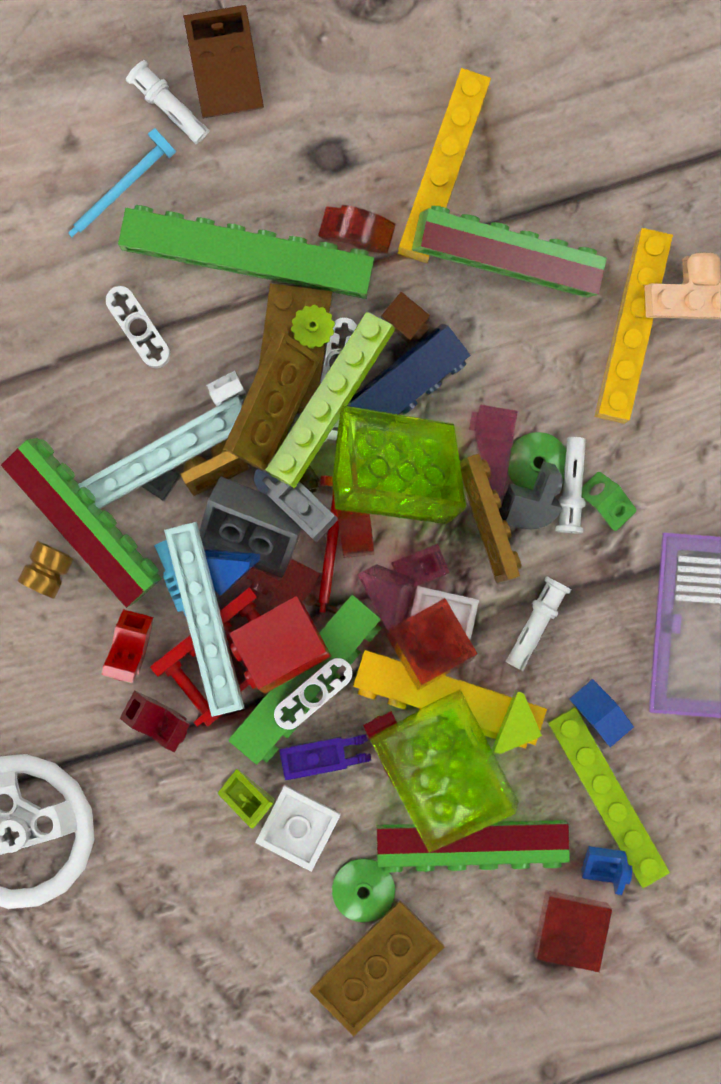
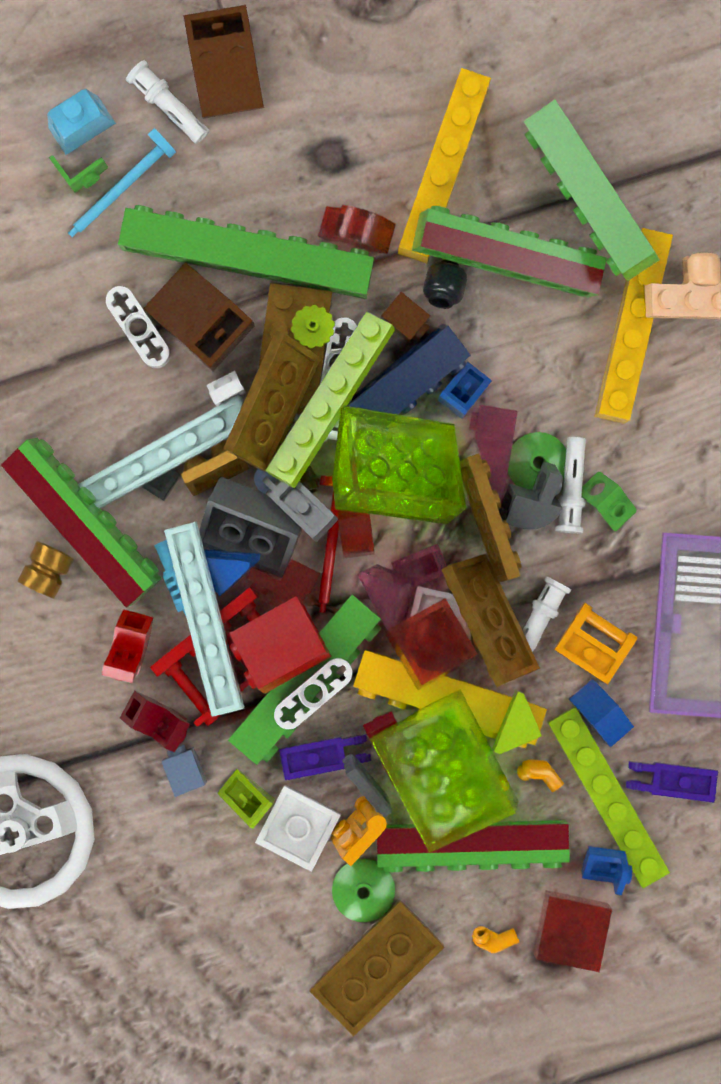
none -> medium azure torso [47,89,116,155]
none -> bright green bracket [49,155,108,193]
none -> reddish brown slope [143,262,255,372]
none -> sand blue brick [161,745,207,797]
none -> light orange plate [330,796,387,866]
none -> dark grey tile [342,754,392,818]
none -> black head [423,259,467,309]
none -> blue slope [438,361,492,419]
none -> pearl gold plate [442,554,540,688]
none -> light orange arm [472,926,520,953]
none -> light orange arm [517,759,564,793]
none -> bright green brick [523,99,660,281]
none -> light orange plate [554,602,638,685]
none -> dark purple hinge [626,761,718,803]

